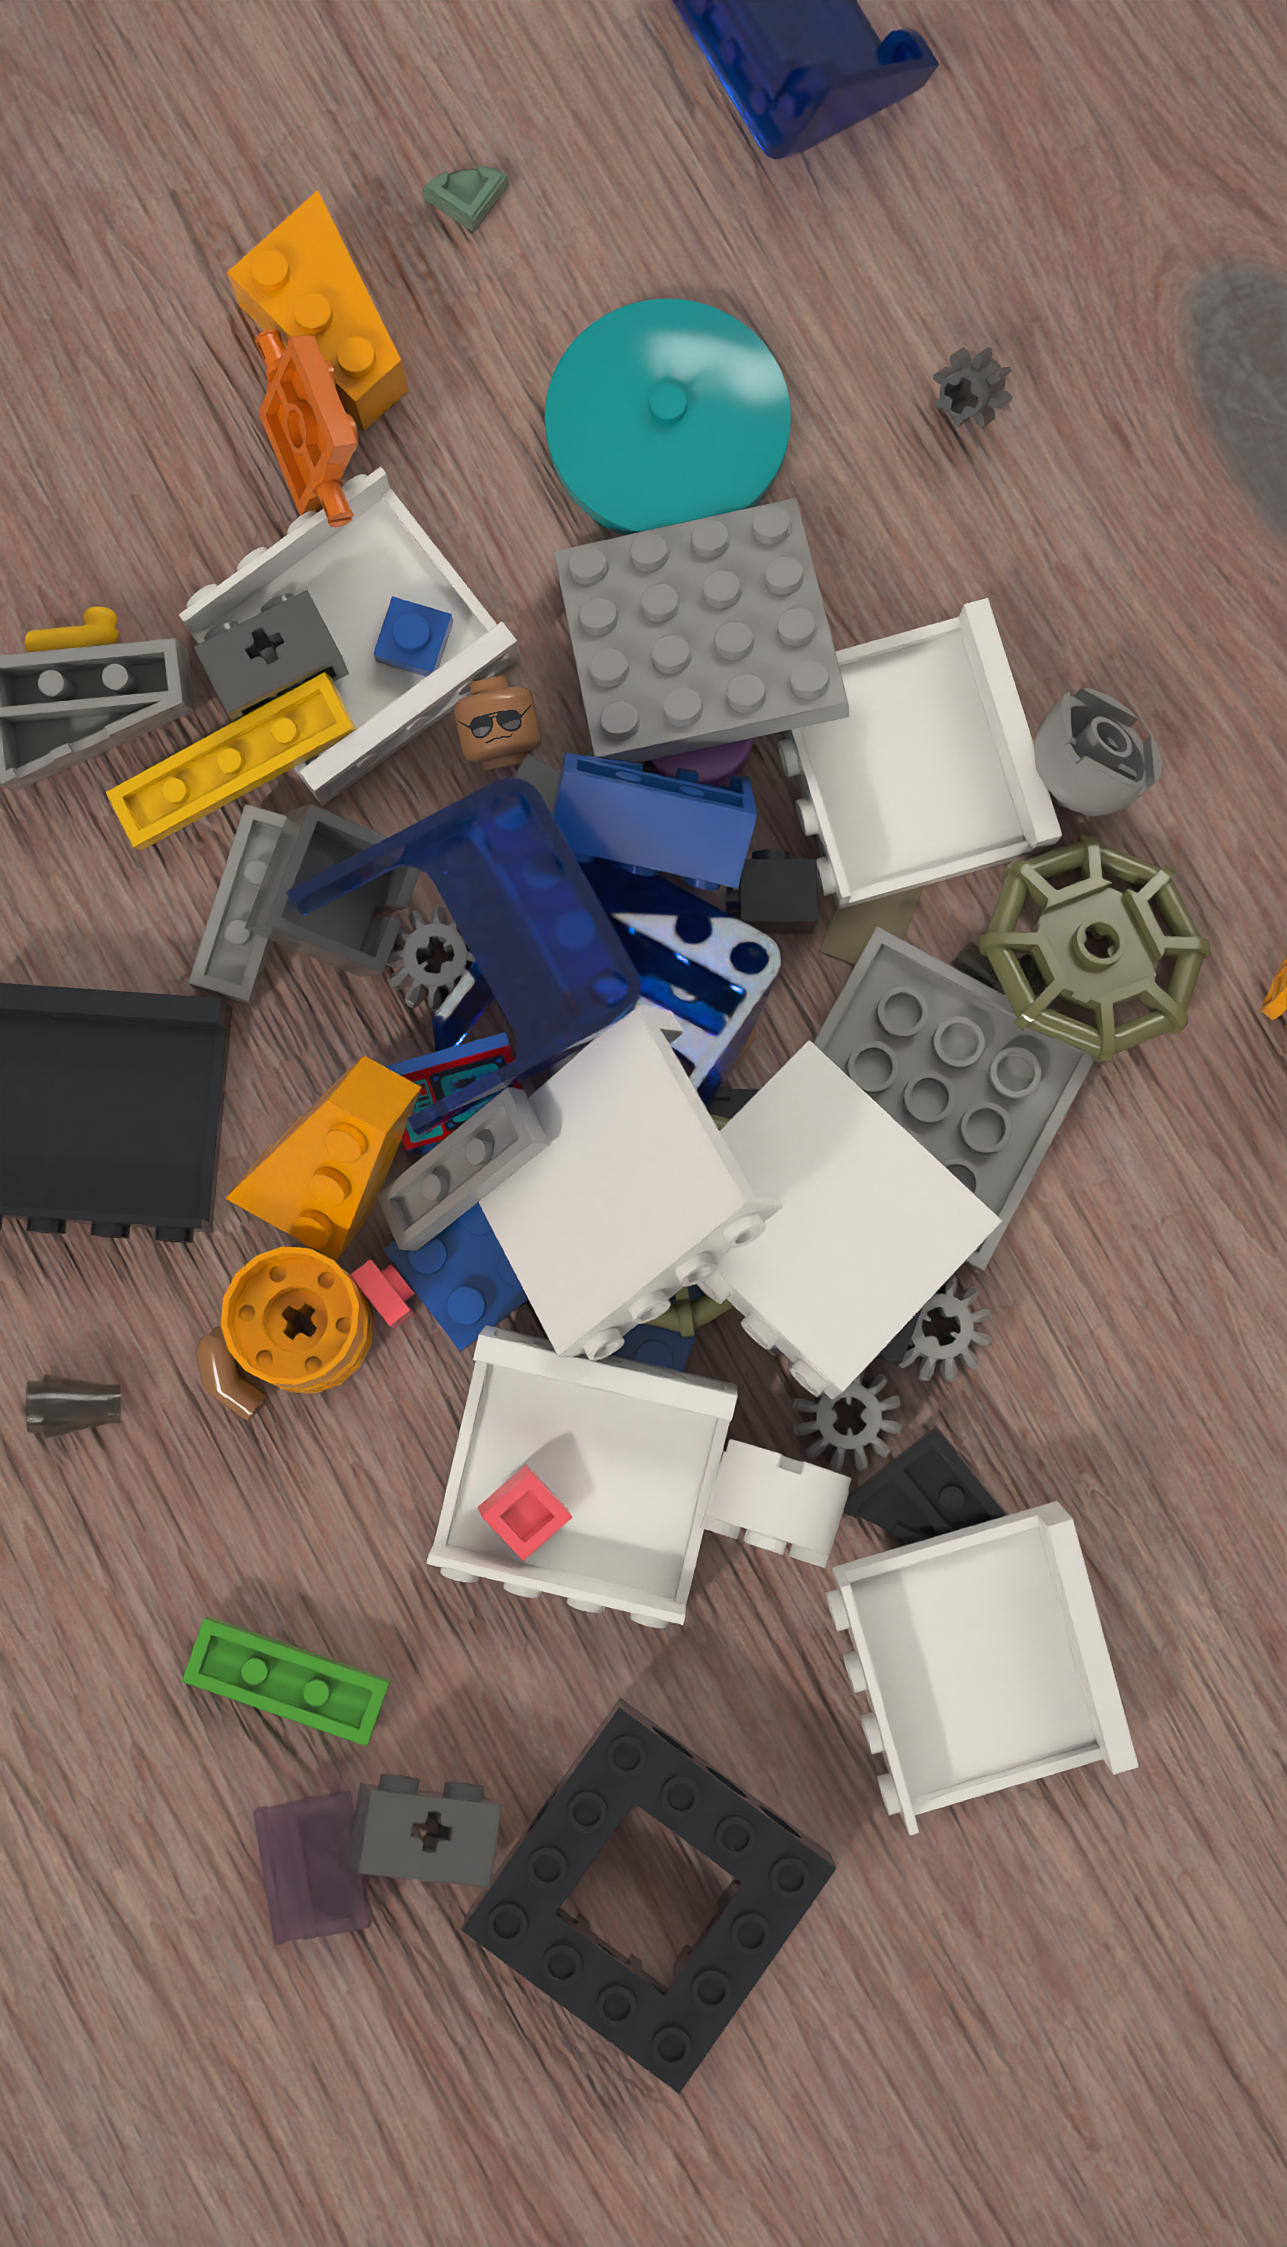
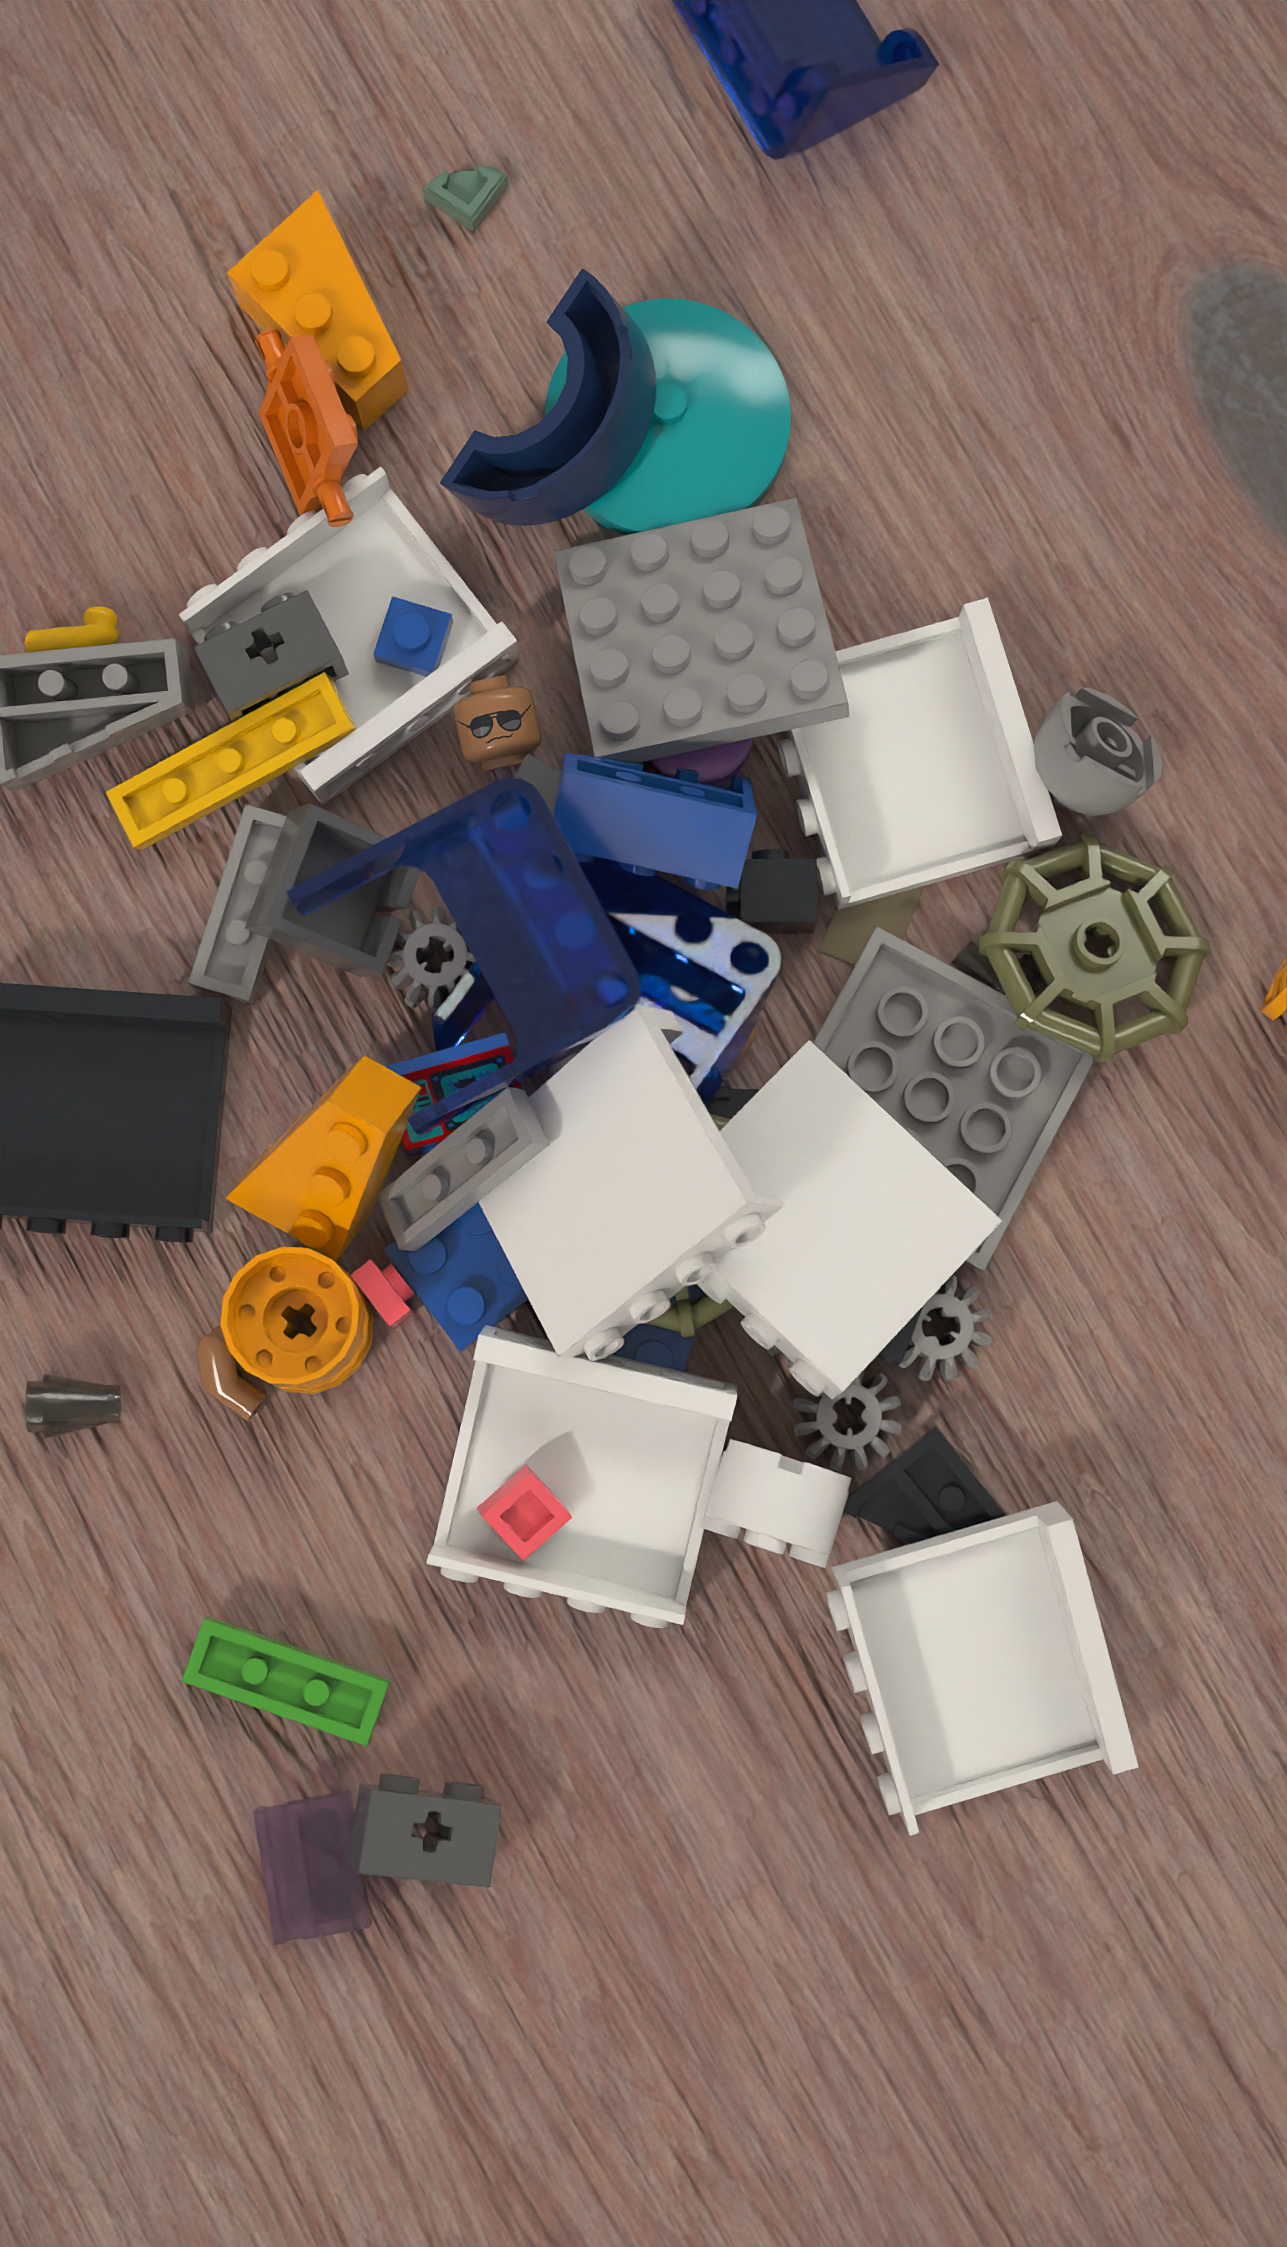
black brick [461,1698,837,2094] -> none
dark grey gear [933,347,1013,428] -> none
none -> dark blue brick [440,268,656,526]

